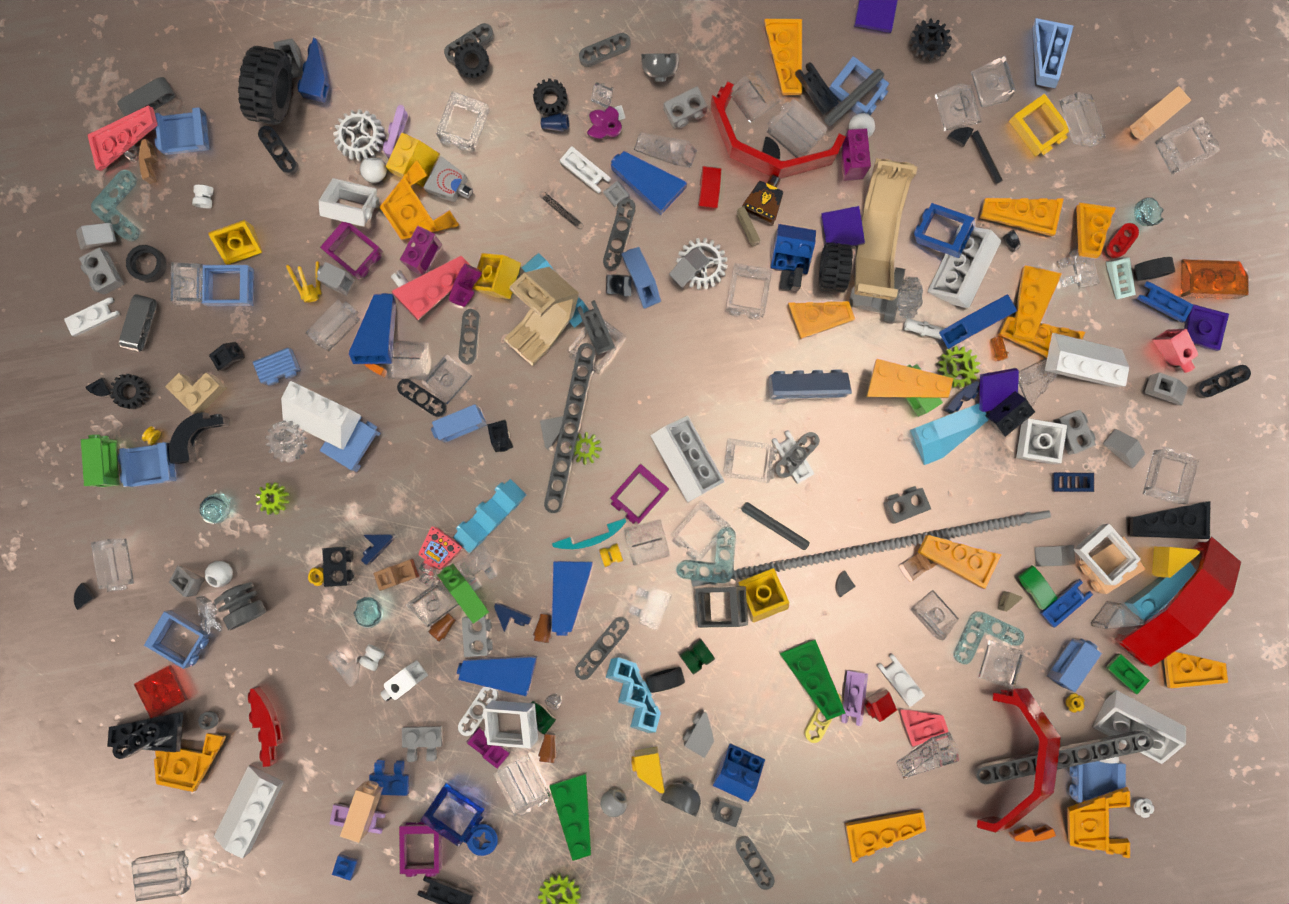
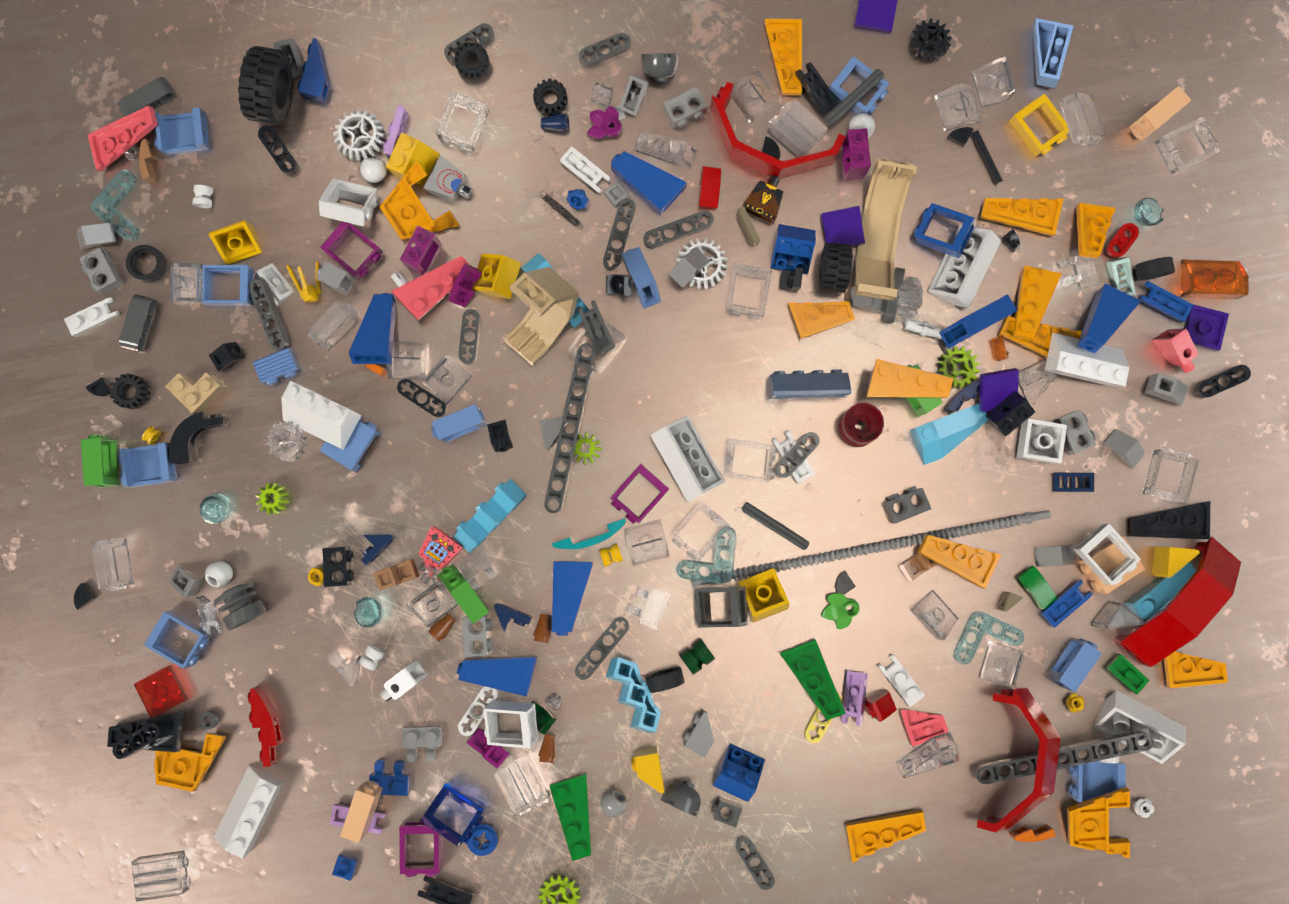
none -> dark grey beam [249,279,289,351]
none -> white slope [255,263,295,306]
none -> blue piece [566,189,589,210]
none -> light grey slope [619,73,649,116]
none -> dark grey beam [643,211,714,249]
none -> bright green plate [822,593,860,630]
none -> dark red wheel [838,403,884,447]
none -> blue slope [1077,283,1140,354]

